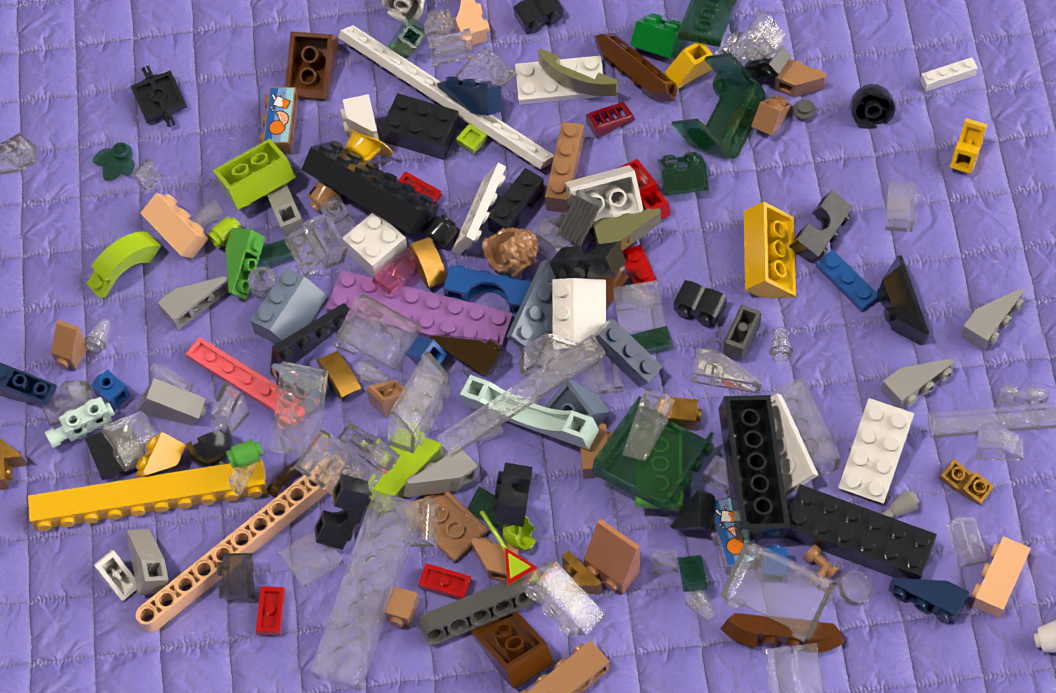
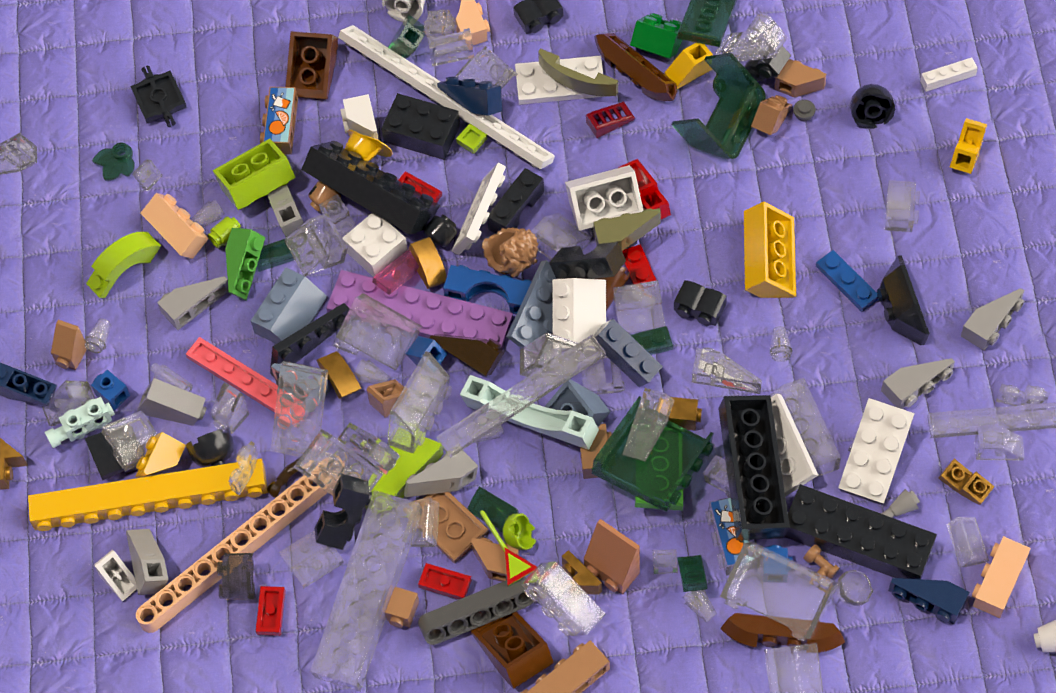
bright green brick [226,439,263,469] -> none
clear head [248,266,277,300] -> none
black arch [492,462,533,527] -> none
medium nougat brick [545,122,584,213] -> none
dark grey brick [556,190,602,246] -> none
clear green slope [657,152,709,196] -> none
black slope [670,490,715,533] -> none
dark grey brick [723,305,762,362] -> none
arch [789,190,853,263] -> none

